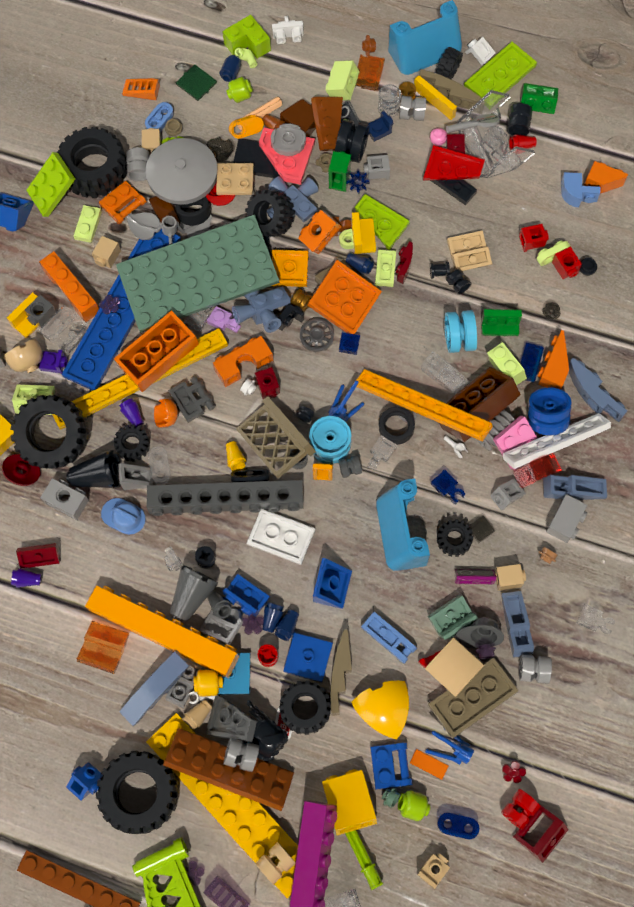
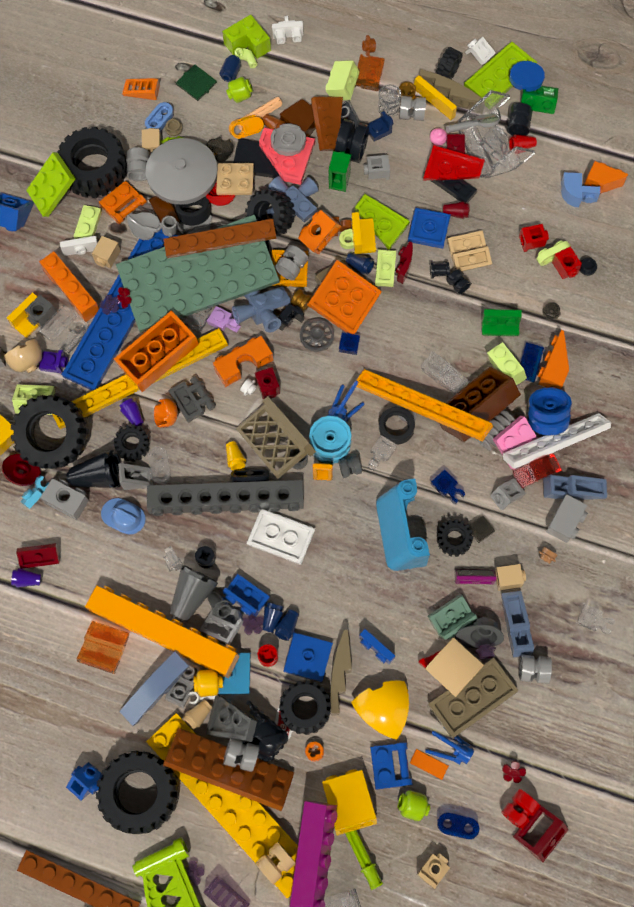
black bush [295,406,315,423] -> none
blue slope [313,558,352,609] -> none
dark tan plate [316,153,332,172] -> none
clear blue gear [347,170,370,194] -> none
medium blue plate [361,612,417,664] -> none
sand green plate [382,788,400,808] -> none
dark azure windscreen [388,0,462,75] -> none
medium azure wheel [444,310,477,353] -> none
white hand [444,436,468,458] -> none
sand blue slope [569,358,627,422] -> none
none -> medium azure plate [20,476,49,509]
none -> white plate [60,236,98,256]
none -> dark red plant [117,287,132,308]
none -> dark orange plate [163,219,277,259]
none -> light grey wheel [275,245,308,281]
none -> orange bush [305,742,324,762]
none -> blue plate [359,629,395,665]
none -> blue plate [408,208,451,249]
none -> dark red cone [443,201,470,219]
none -> blue tile [509,61,545,92]

